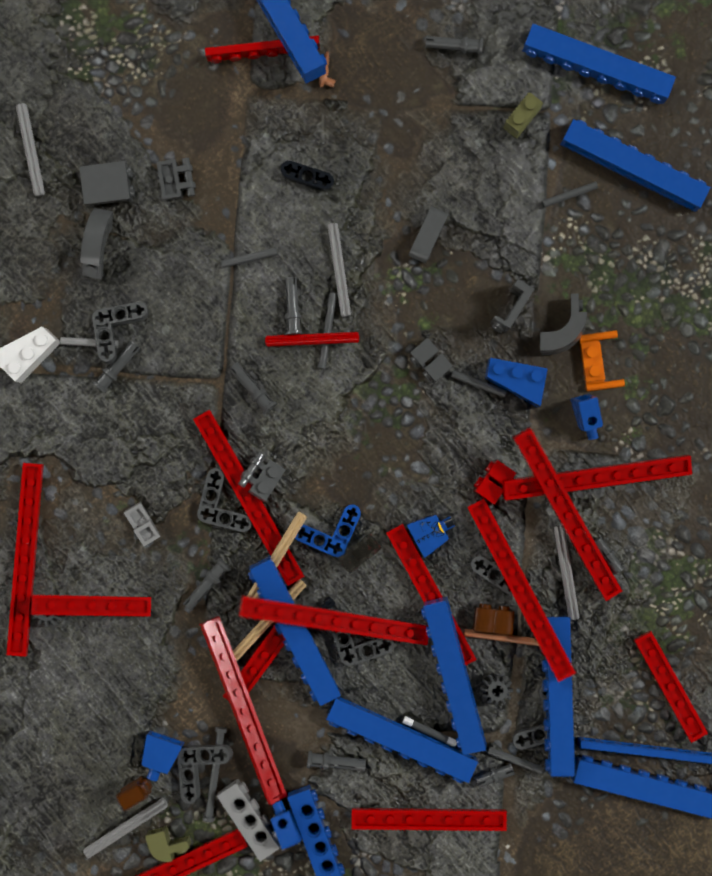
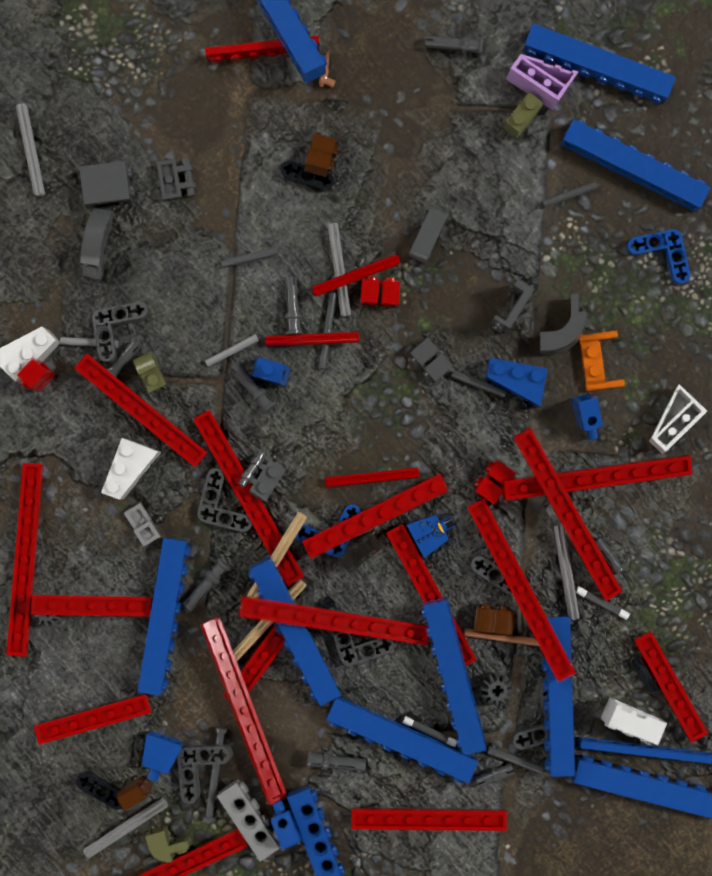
none -> red piece [17,358,56,391]
none -> red plate [34,693,152,745]
none -> red plate [74,354,207,467]
none -> black beam [76,771,123,810]
none -> white wedge [101,438,161,499]
none -> olive brick [133,351,167,393]
none -> blue brick [137,537,191,696]
none -> light grey bar [205,334,259,367]
none -> blue torso [251,357,291,387]
none -> red plate [302,473,448,559]
none -> reddish brown brick [304,133,339,177]
none -> red axle [311,254,400,297]
none -> red axle [325,467,420,487]
none -> red piece [360,276,400,307]
none -> lavender wedge [506,54,579,110]
none -> dark grey bar [575,586,630,620]
none -> white wedge [601,697,667,745]
none -> blue beam [626,229,690,285]
none -> black axle [632,656,659,693]
none -> white wedge [649,385,707,455]

